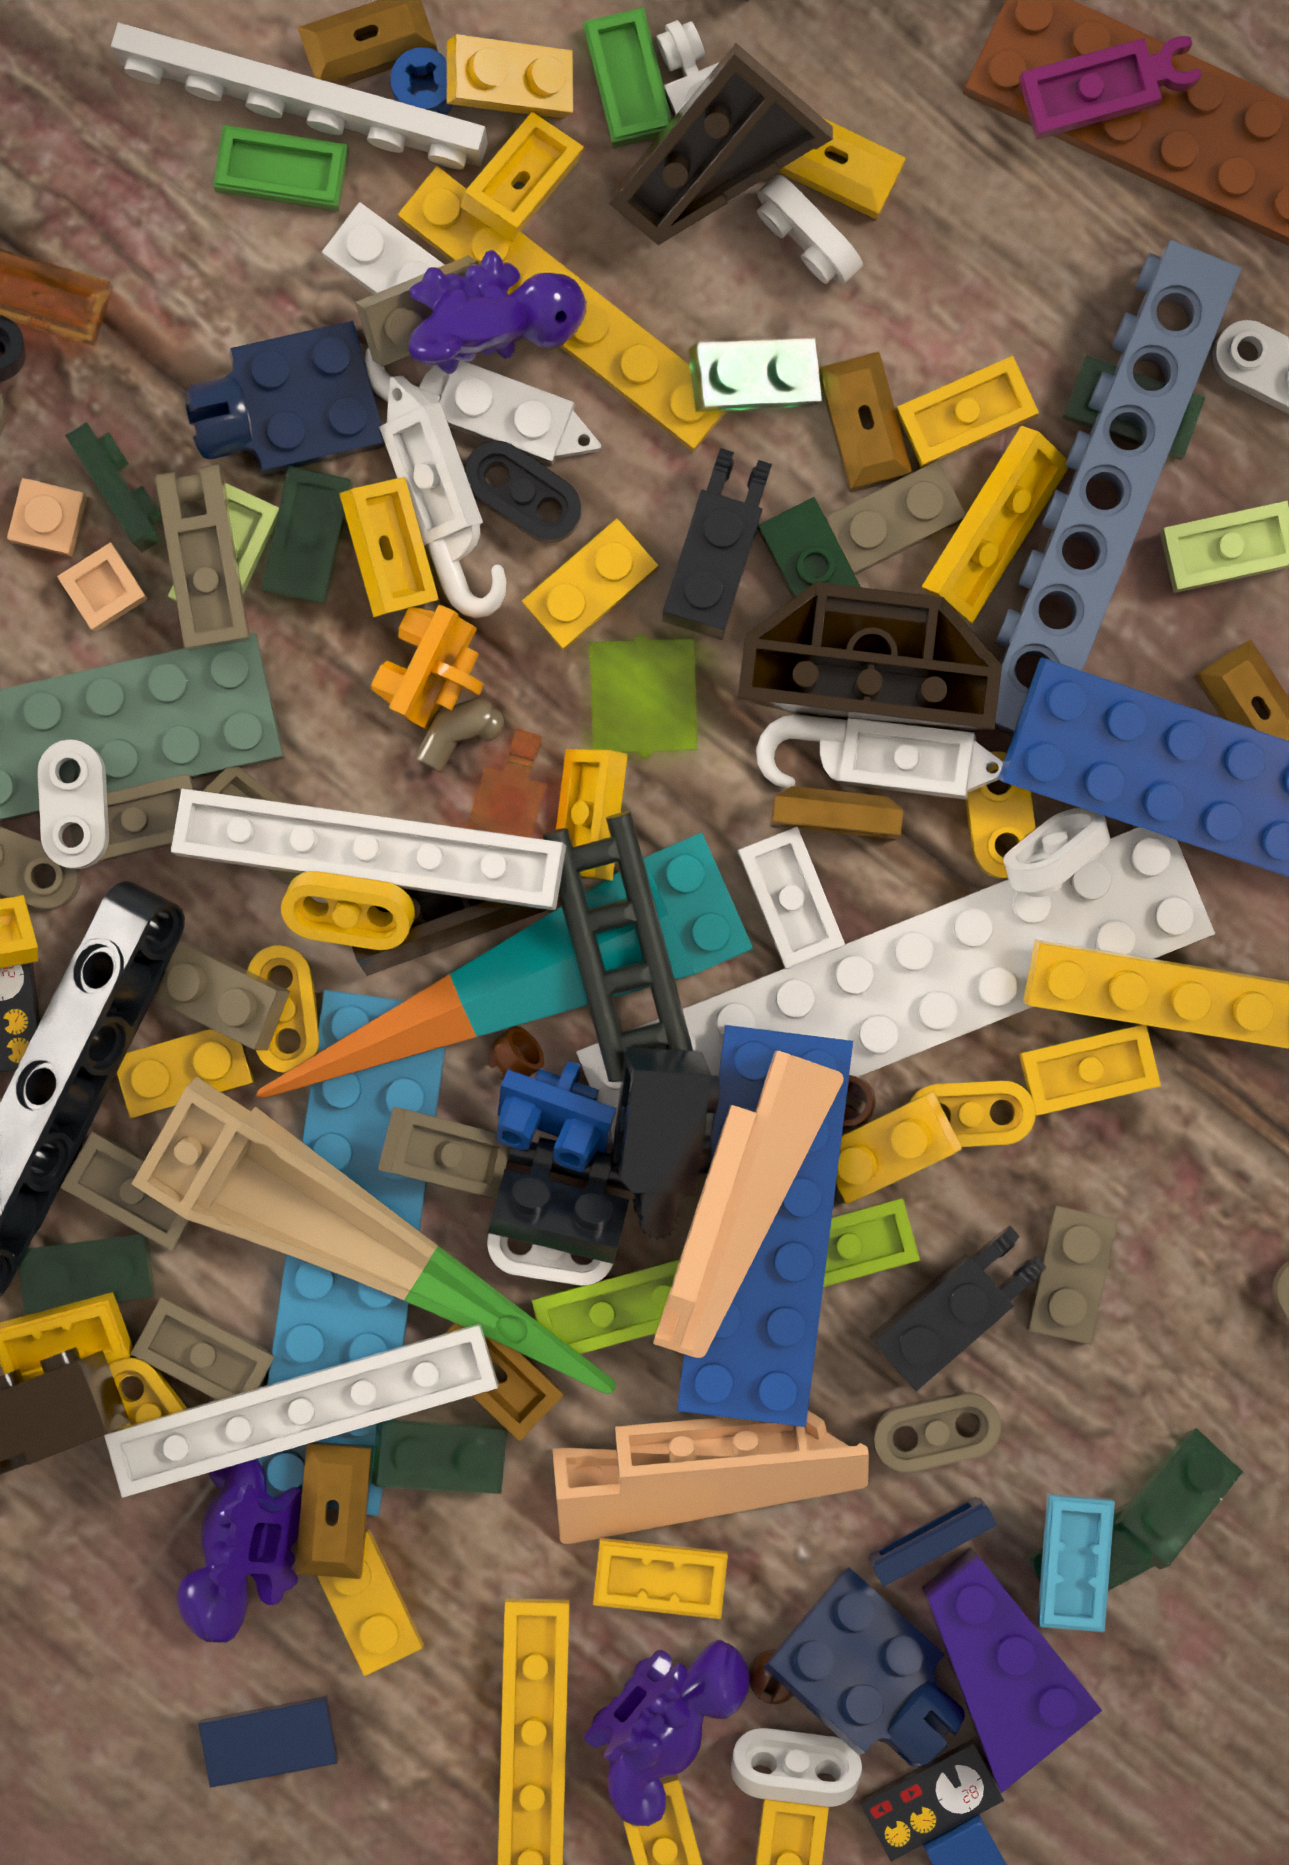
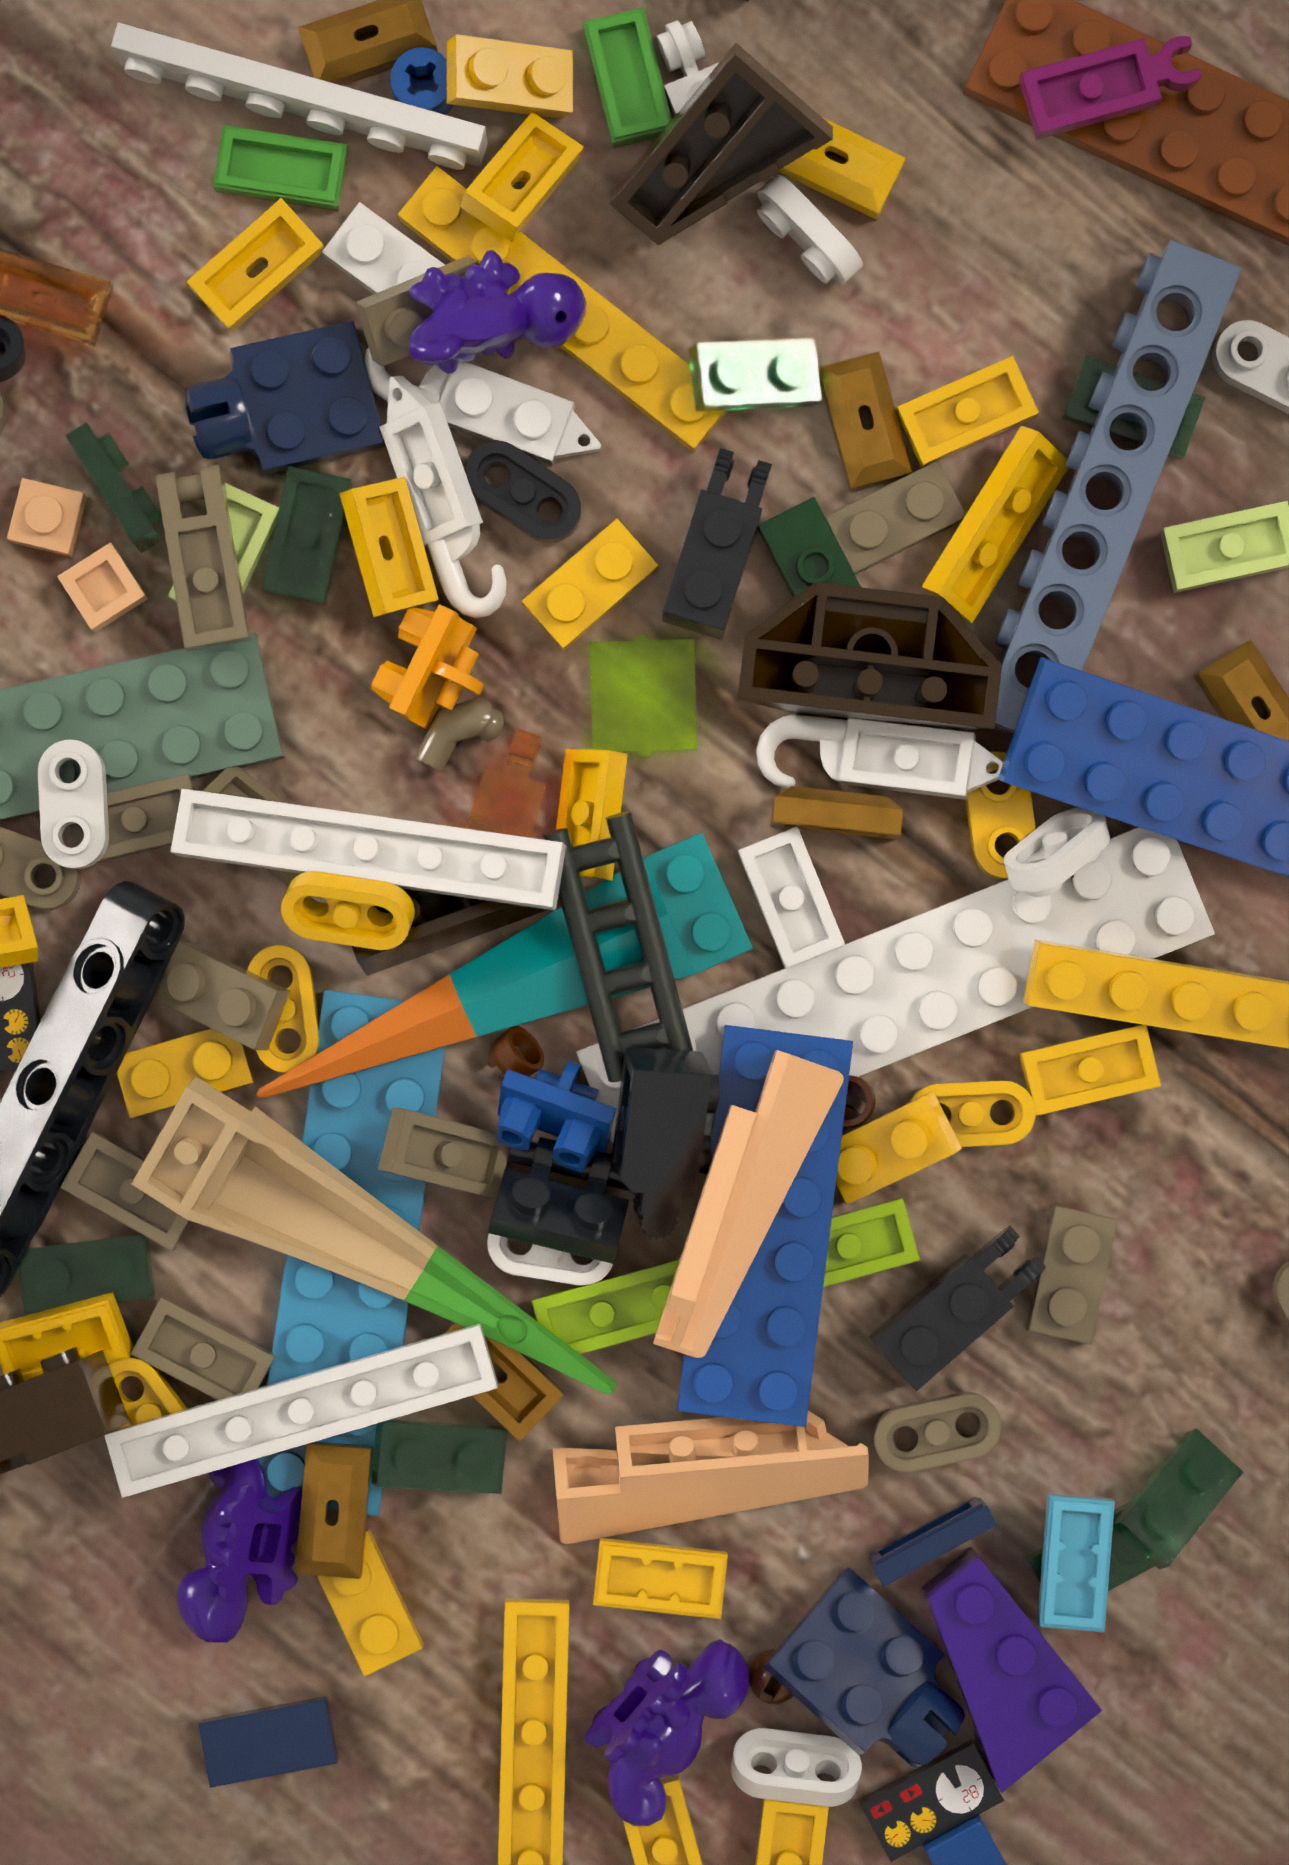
none -> yellow piece [186,198,324,334]

